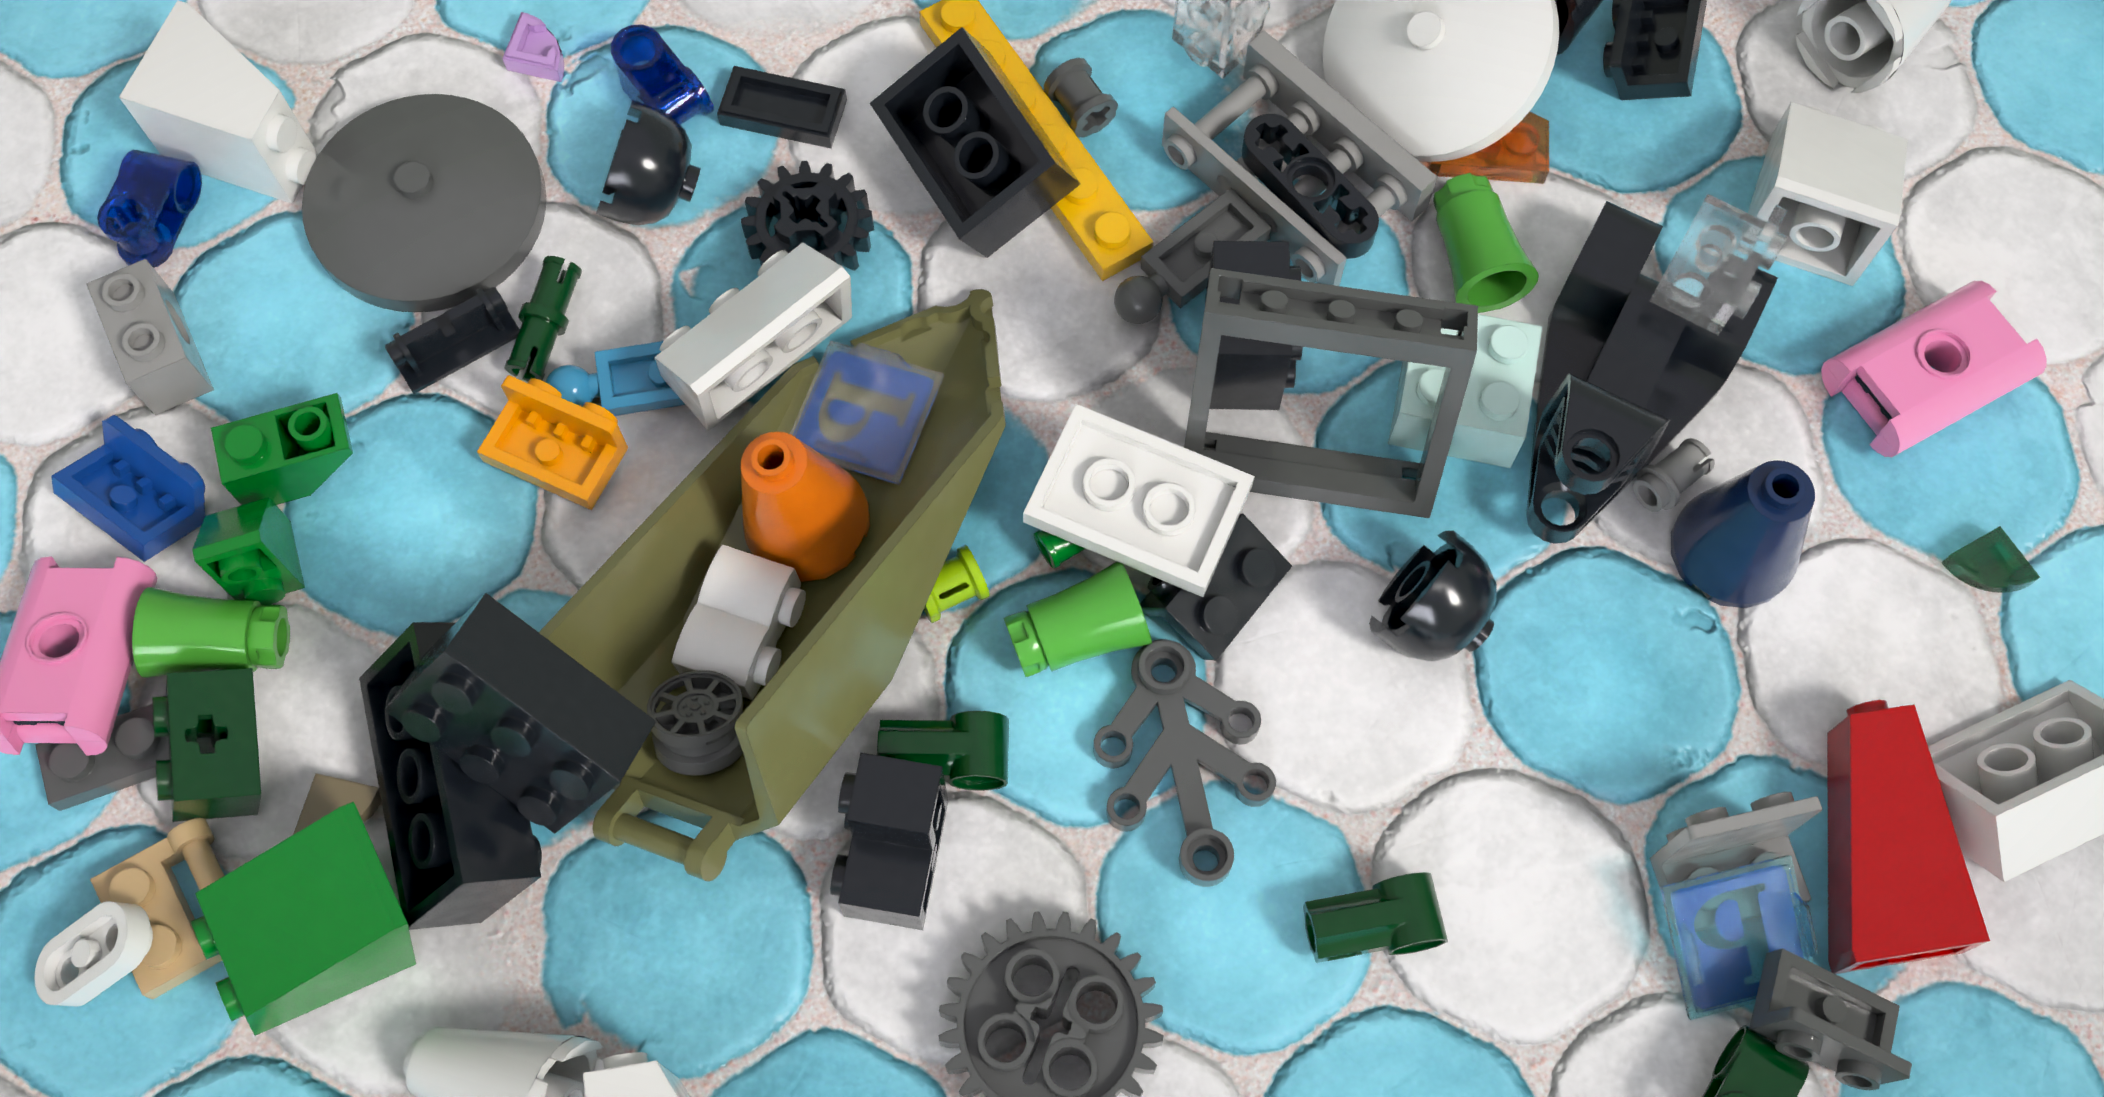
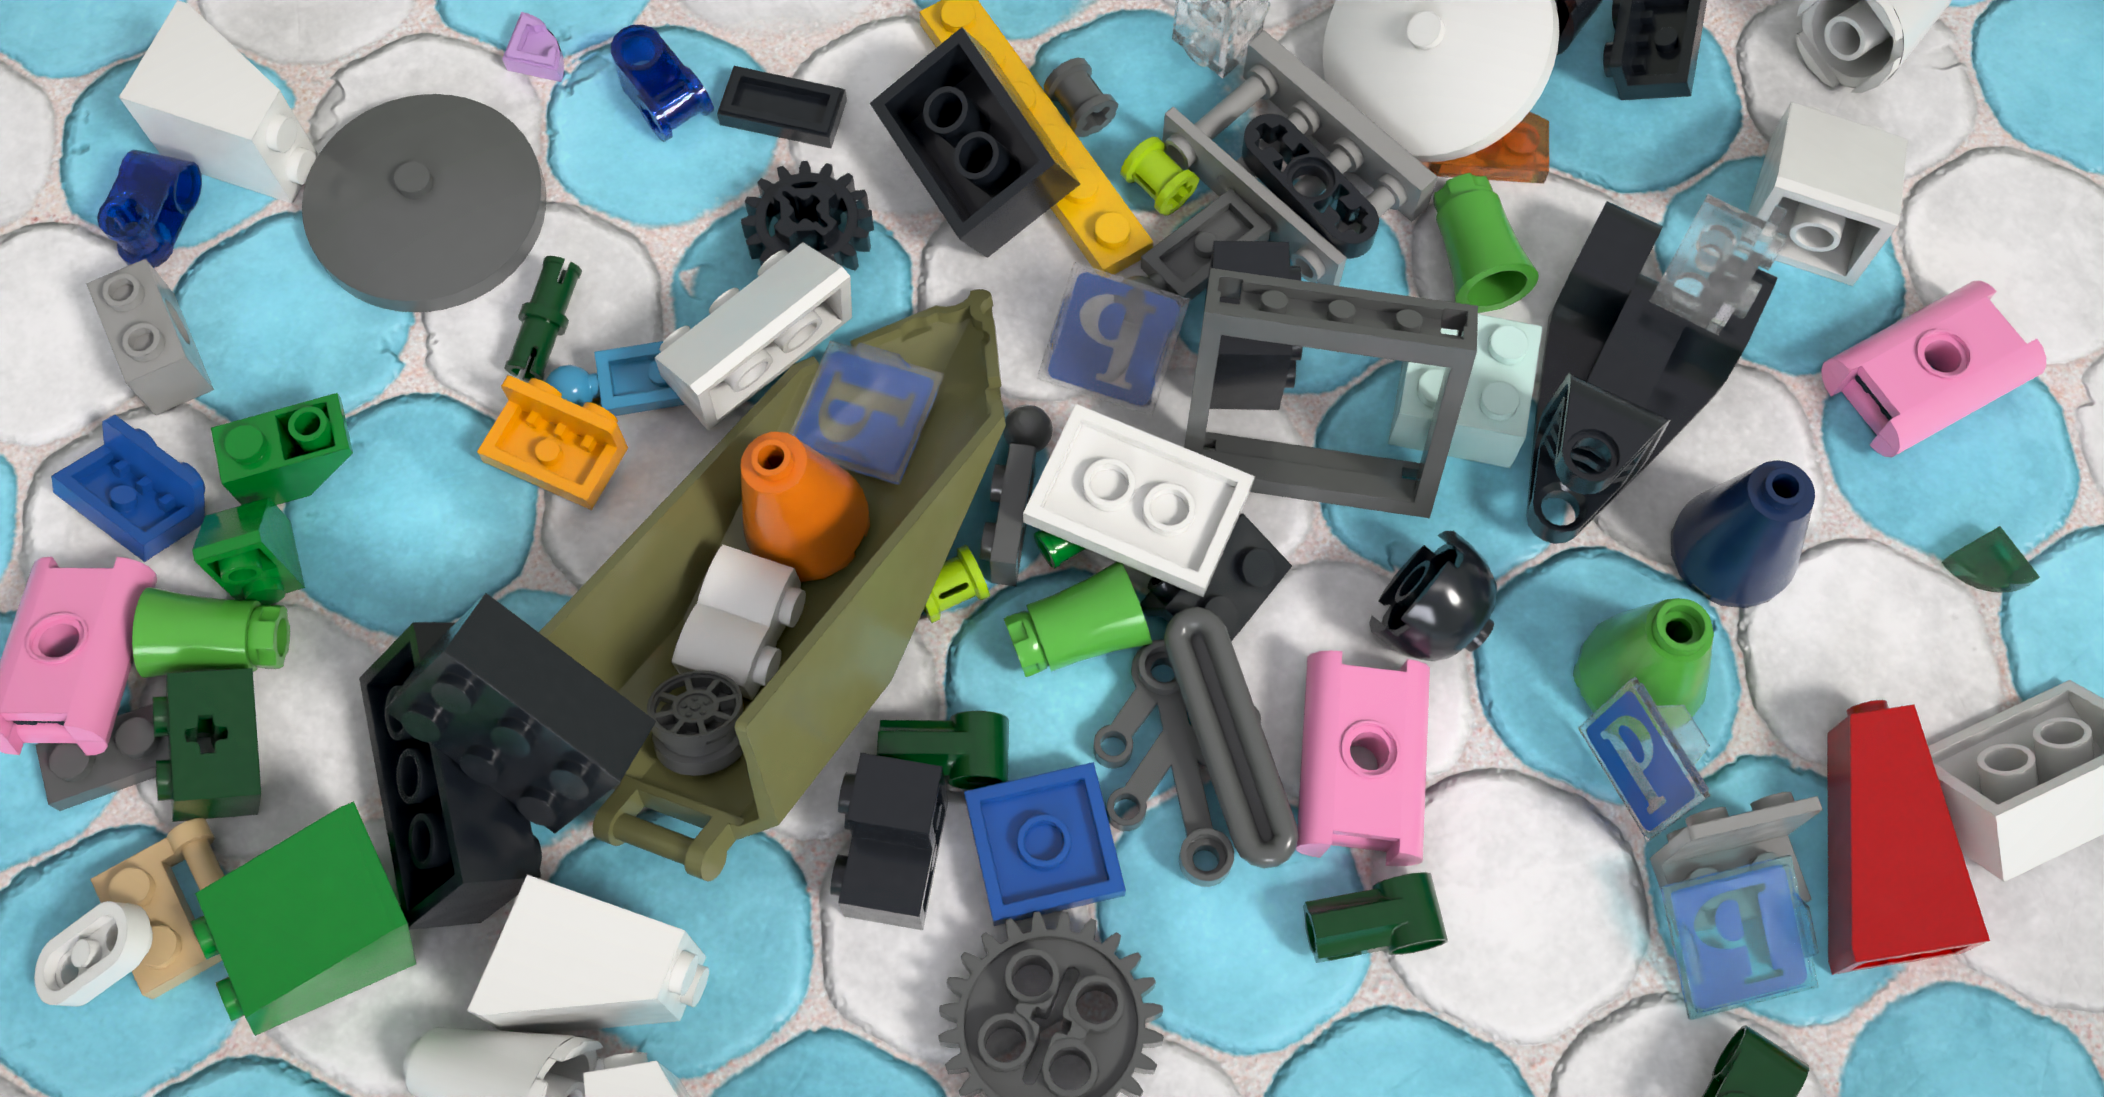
dark tan tile [293,773,381,835] -> none
black hinge [385,287,520,394] -> none
black cylinder [596,100,701,225] -> none
light grey pin [1633,438,1715,512] -> none
dark grey bracket [1749,948,1912,1090] -> none
none -> white slope [467,875,709,1034]
none -> blue plate [964,762,1126,926]
none -> dark grey plate [980,405,1053,587]
none -> clear piece [1036,262,1190,416]
none -> lime bush [1120,136,1199,216]
none -> dark grey piece [1164,606,1299,869]
none -> bright pink piece [1296,650,1430,866]
none -> bright green cone [1573,598,1714,741]
none -> piece [1578,677,1711,842]

